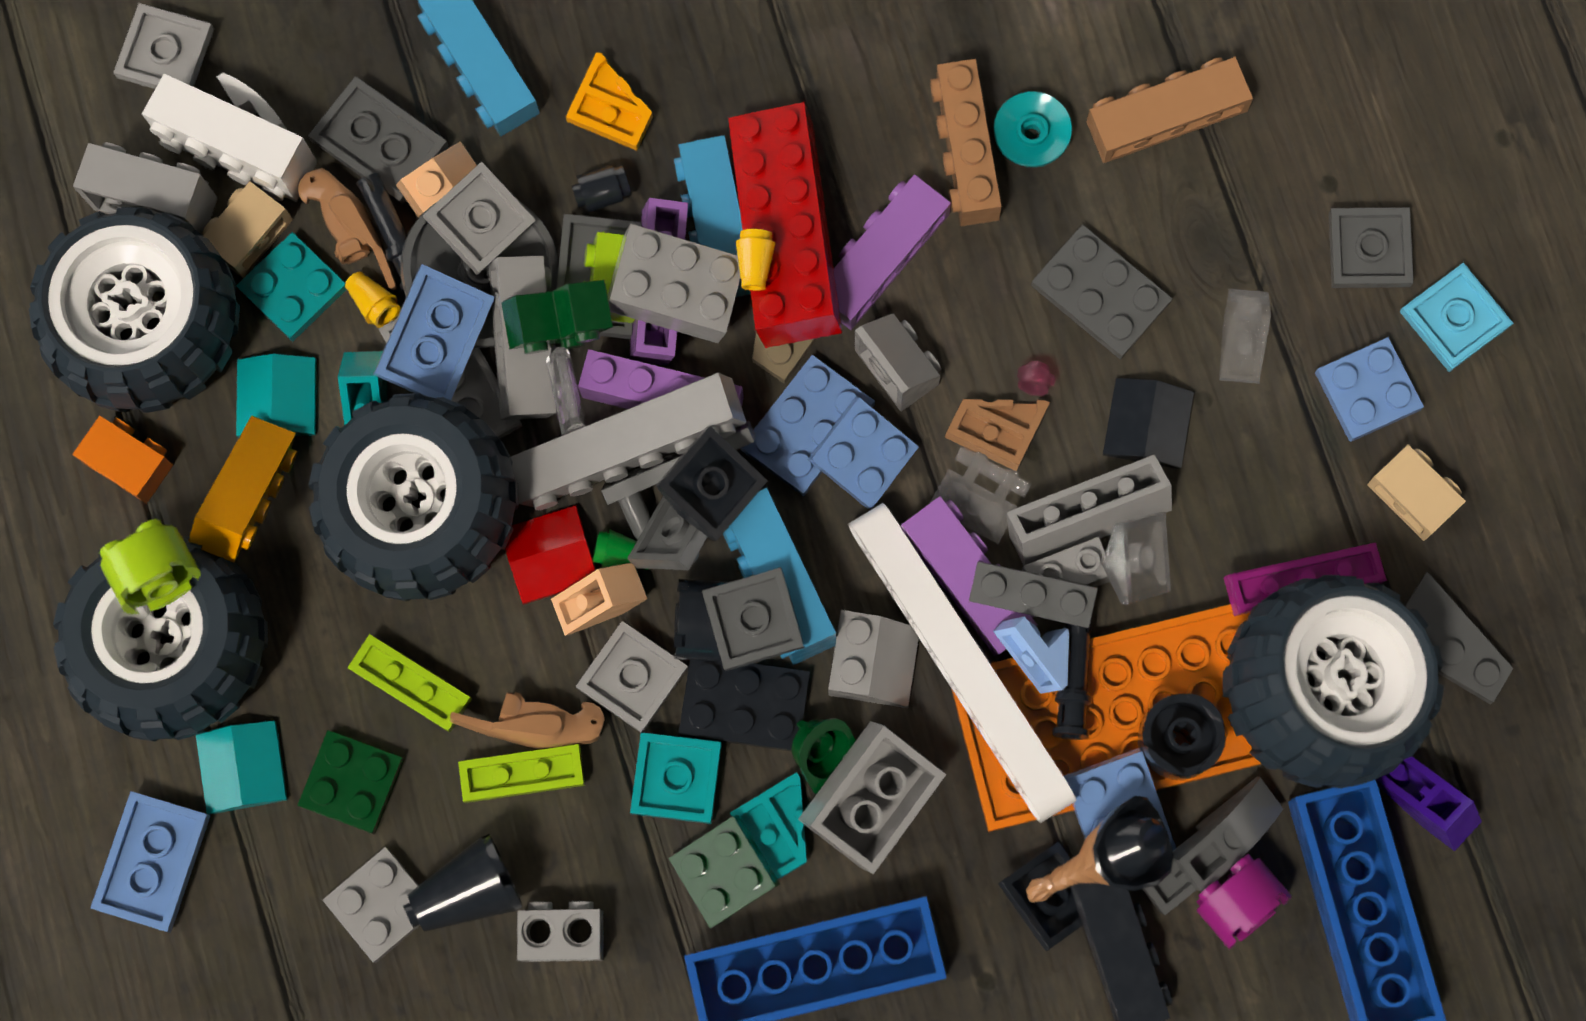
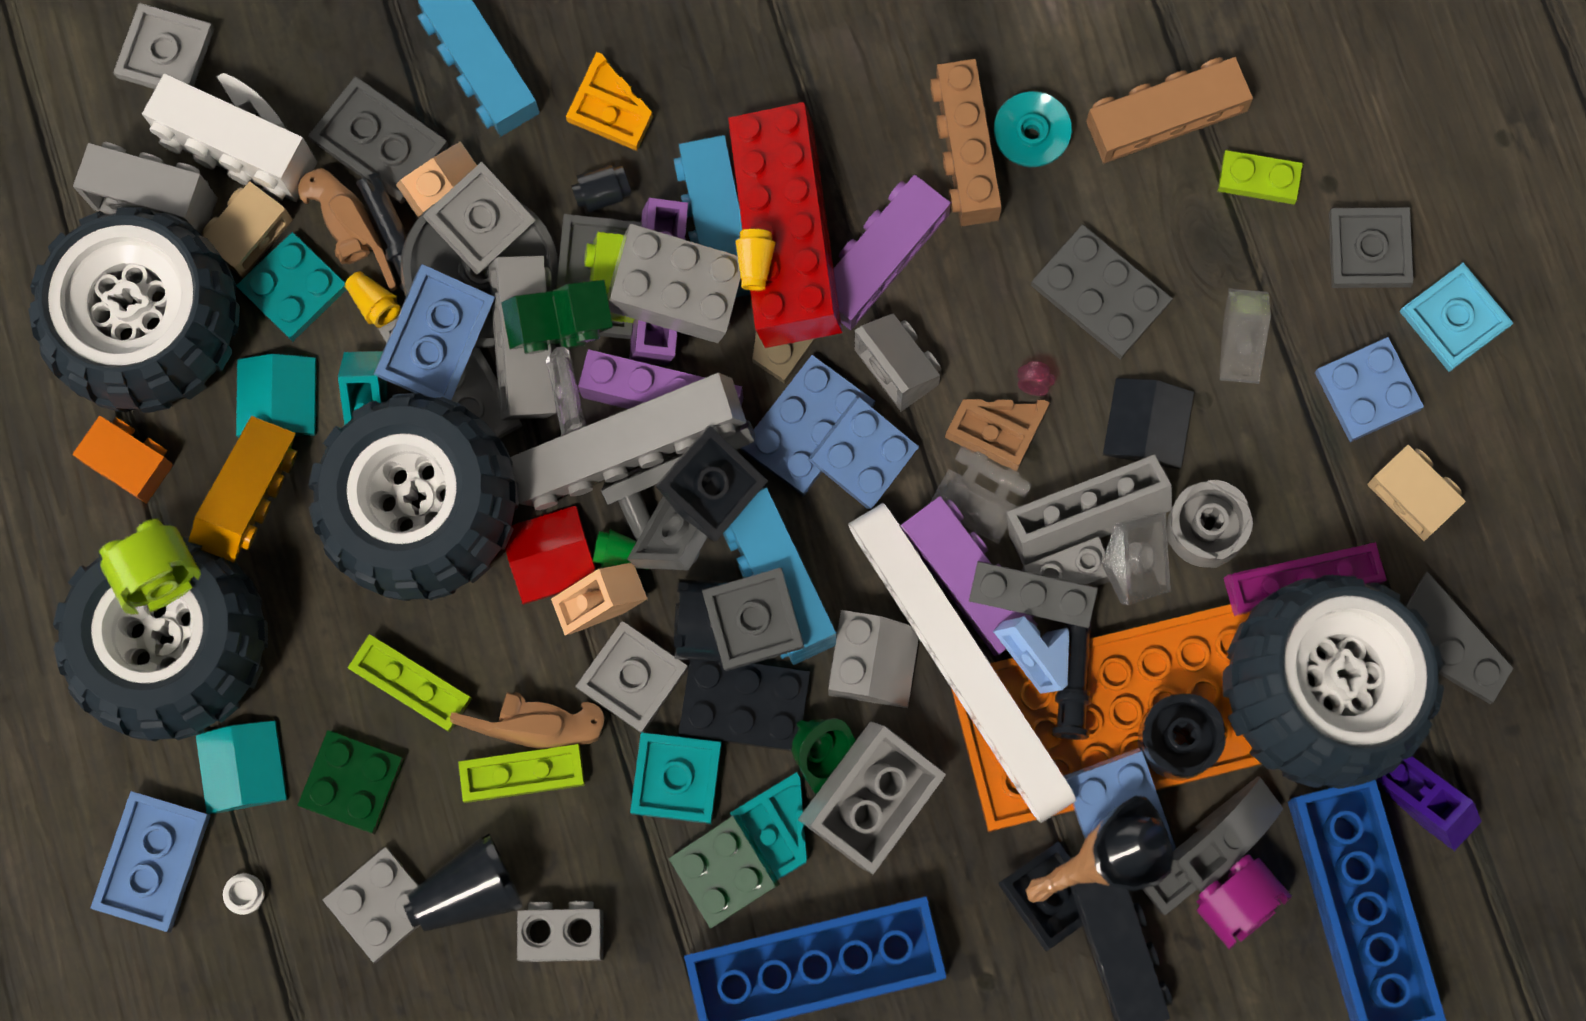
none -> white plate [223,873,265,915]
none -> light grey brick [1166,480,1253,568]
none -> lime plate [1218,150,1303,204]

